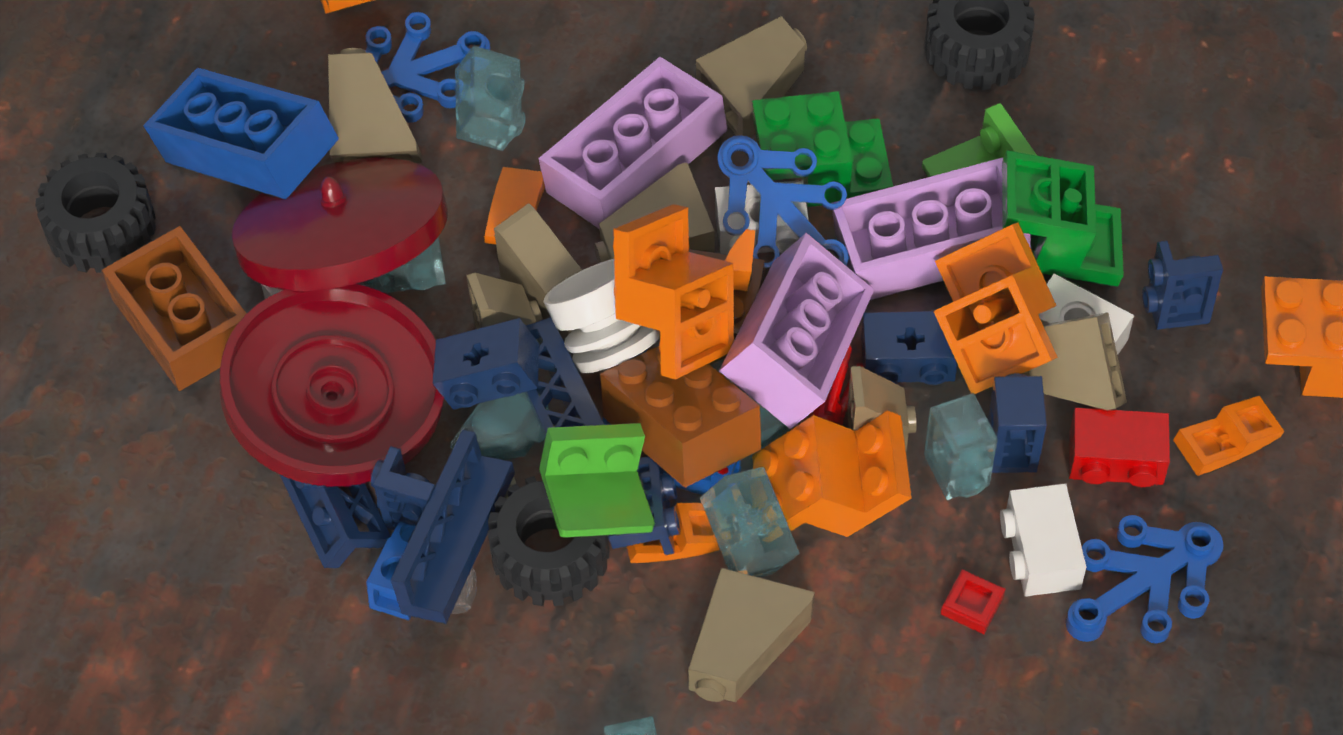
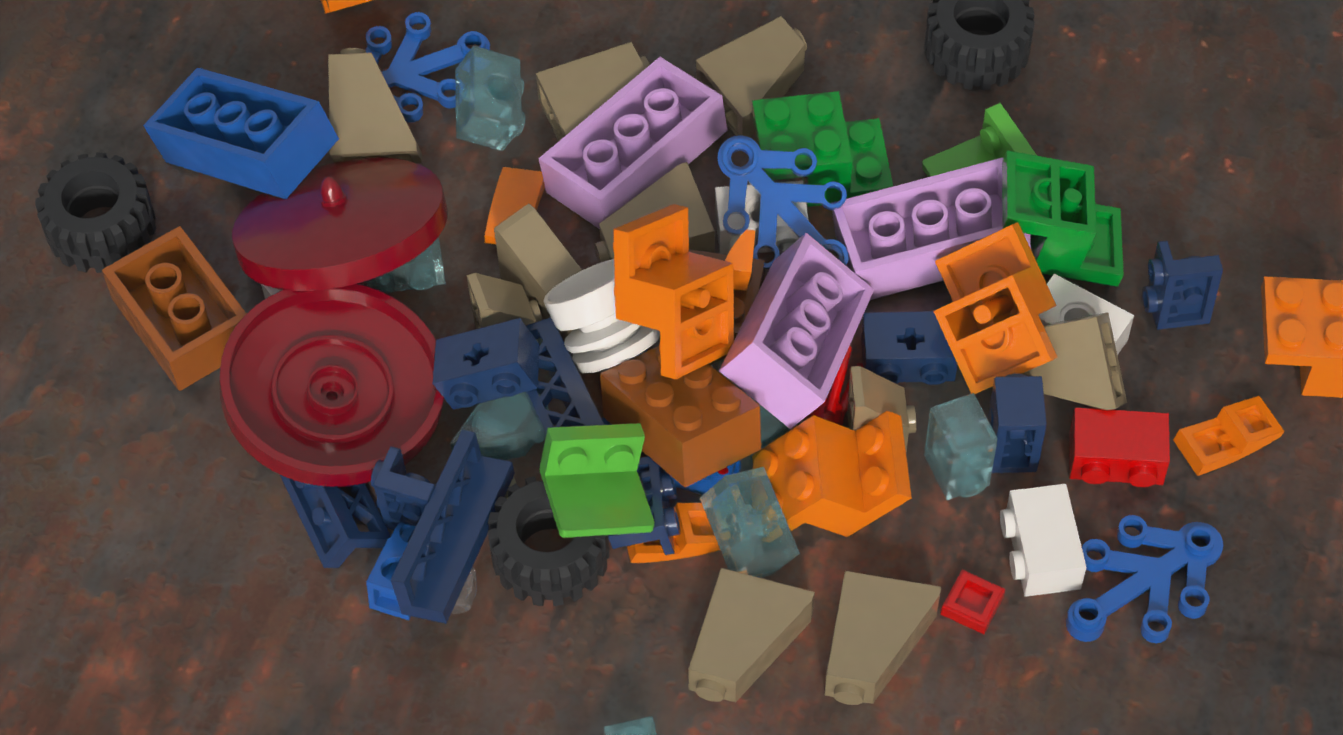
none -> dark tan slope [536,42,650,142]
none -> dark tan slope [825,571,941,705]

